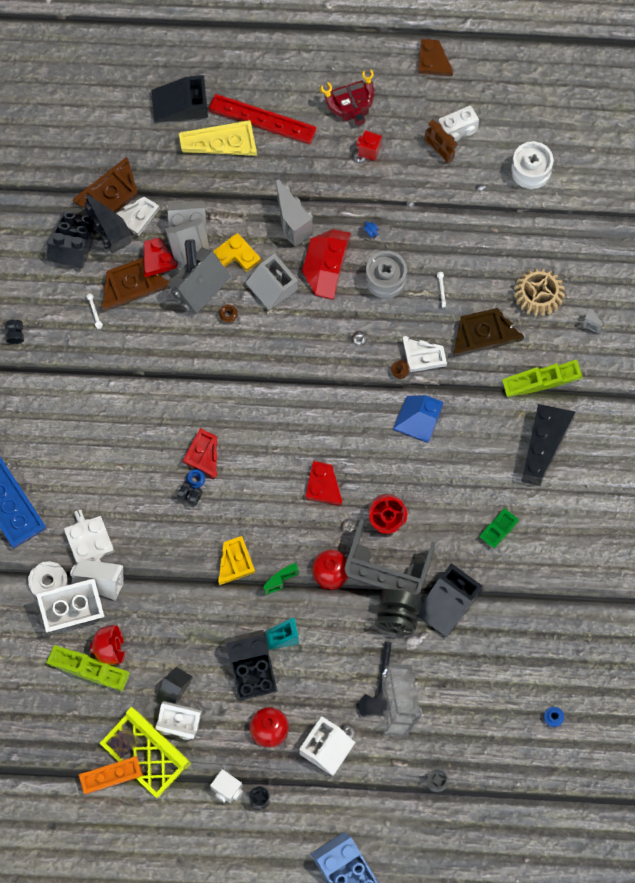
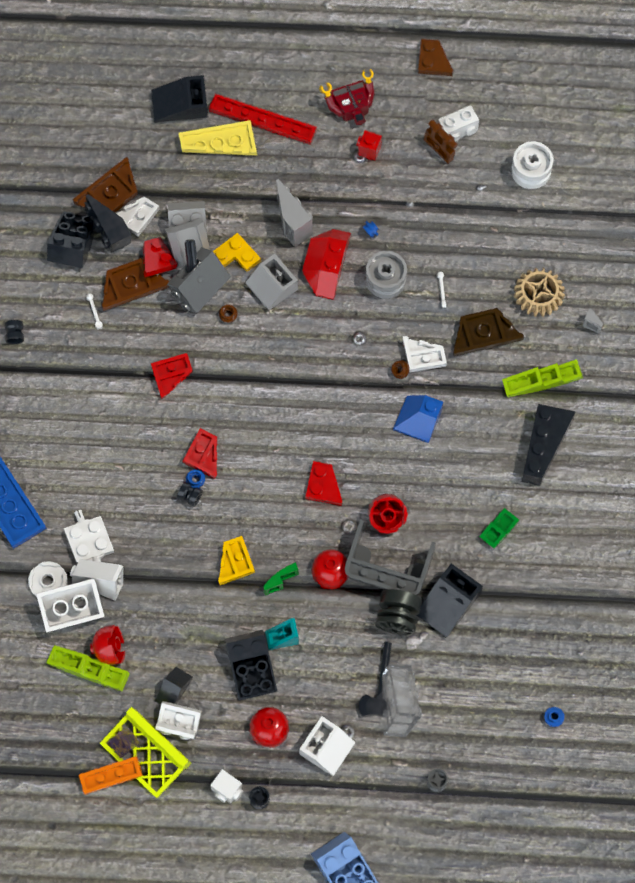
none -> red wing [151,353,193,399]

